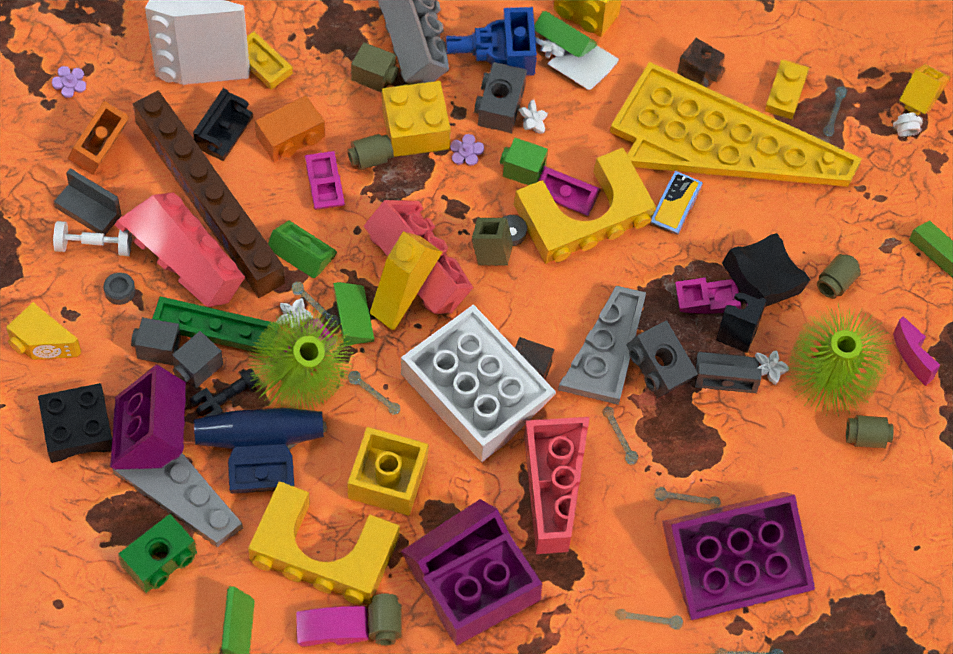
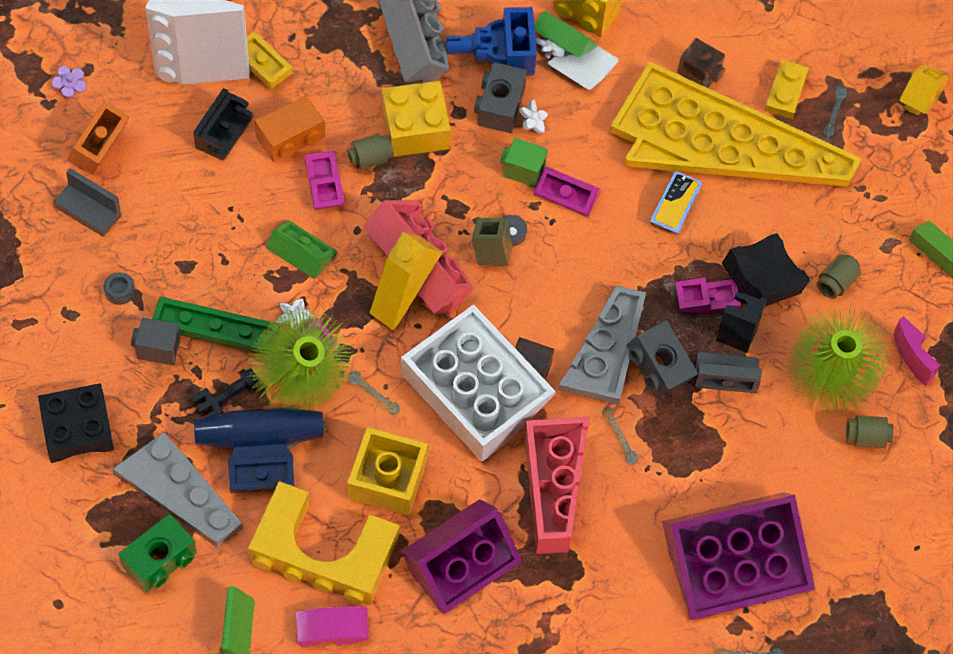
yellow slope [6,302,81,360] -> none
white wheel [53,221,132,256] -> none
magenta slope [110,364,186,470] -> none
coral wedge [115,192,245,307] -> none
reddish brown brick [133,90,285,298] -> none
dark grey brick [172,331,223,388] -> none
clear light blue hinge [292,282,339,327] -> none
bright green slope [333,282,374,346] -> none
olive brick [351,42,398,92] -> none
olive brick [369,594,402,646] -> none
magenta slope [423,532,542,646] -> none
lavender plant [450,134,484,166] -> none
yellow arch [513,148,656,264] -> none
clear light blue hinge [615,608,683,630] -> none
clear light blue hinge [655,487,721,509] -> none
white plant [755,350,790,385] -> none
white plate [893,113,923,136] -> none

